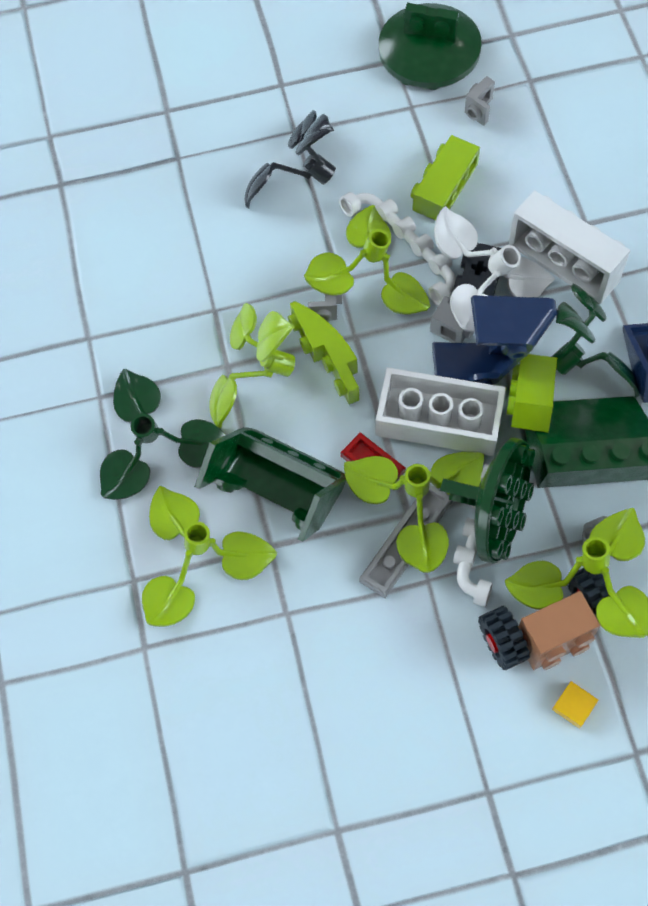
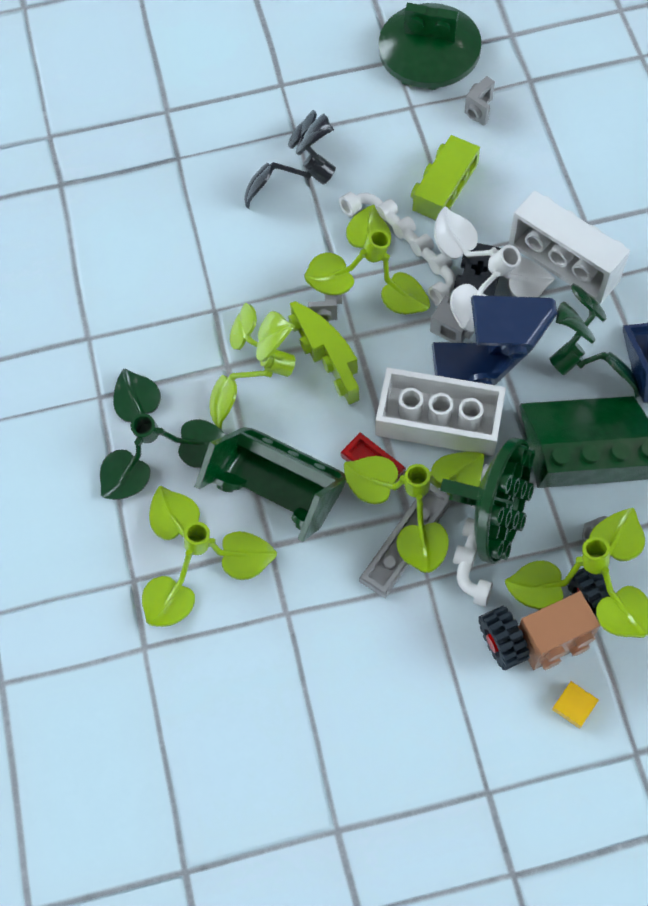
lime brick [507,354,557,432] -> none

